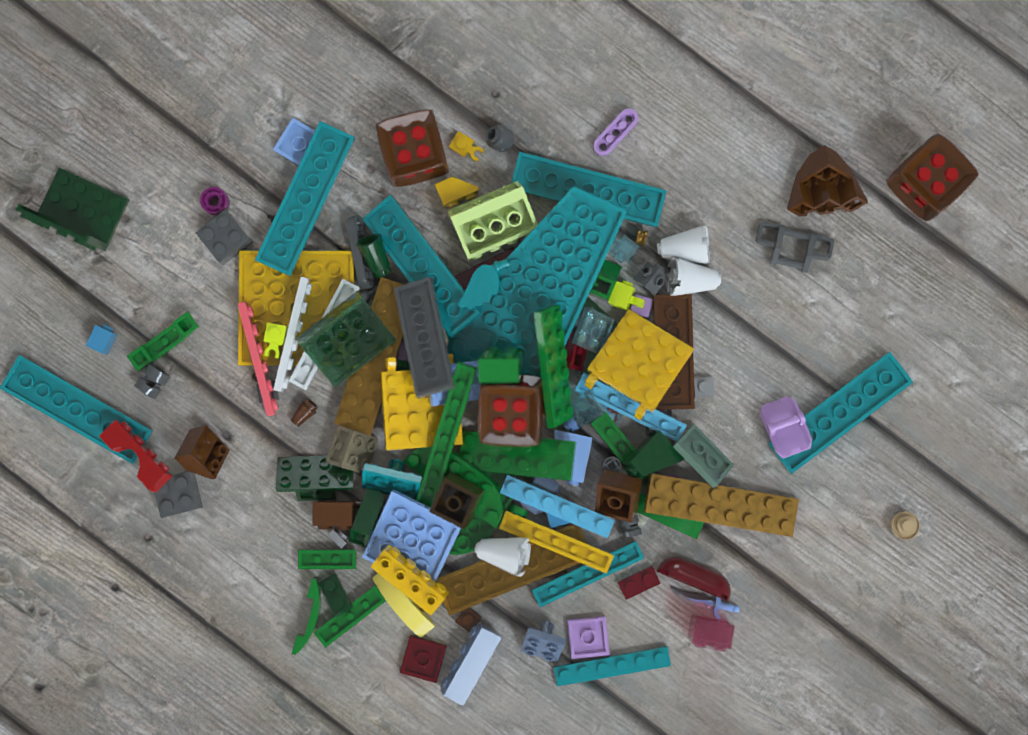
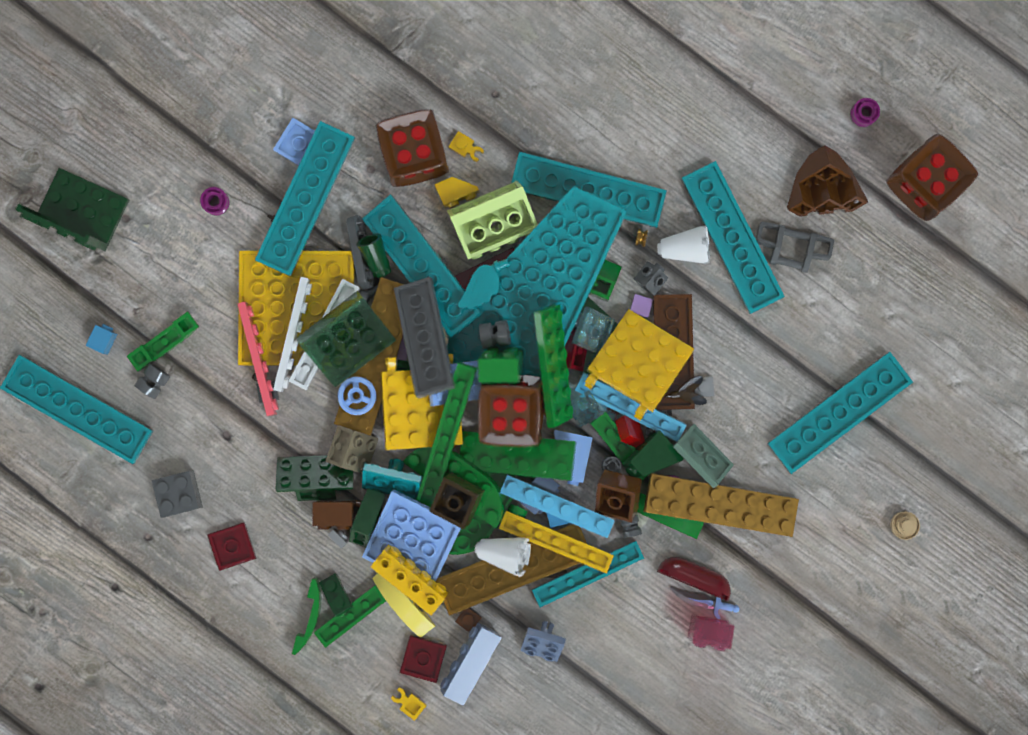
red arch [99,420,172,492] -> none
reddish brown slope [175,425,230,480] -> none
dark grey brick [196,209,253,265] -> none
neon yellow brick [263,322,288,359] -> none
reddish brown cone [290,398,318,427] -> none
green plate [298,549,357,569] -> none
dark grey head [486,125,514,152] -> none
teal plate [554,646,671,687] -> none
medium blue plate [563,417,580,433] -> none
lavender tile [567,616,610,659] -> none
lavender plate [593,109,638,157] -> none
neon yellow brick [608,280,645,312] -> none
clear light blue brick [611,235,640,264] -> none
dark red plate [618,566,661,600] -> none
white cone [666,257,721,296] -> none
lavender shield [760,396,812,458] -> none
none -> dark red tile [207,522,257,571]
none -> light blue piece [338,376,376,415]
none -> yellow plate [391,687,427,721]
none -> dark grey wheel [479,320,511,349]
none -> red piece [615,415,645,447]
none -> dark brown piece [666,376,707,405]
none -> teal plate [681,161,785,314]
none -> magenta wheel [850,98,880,127]

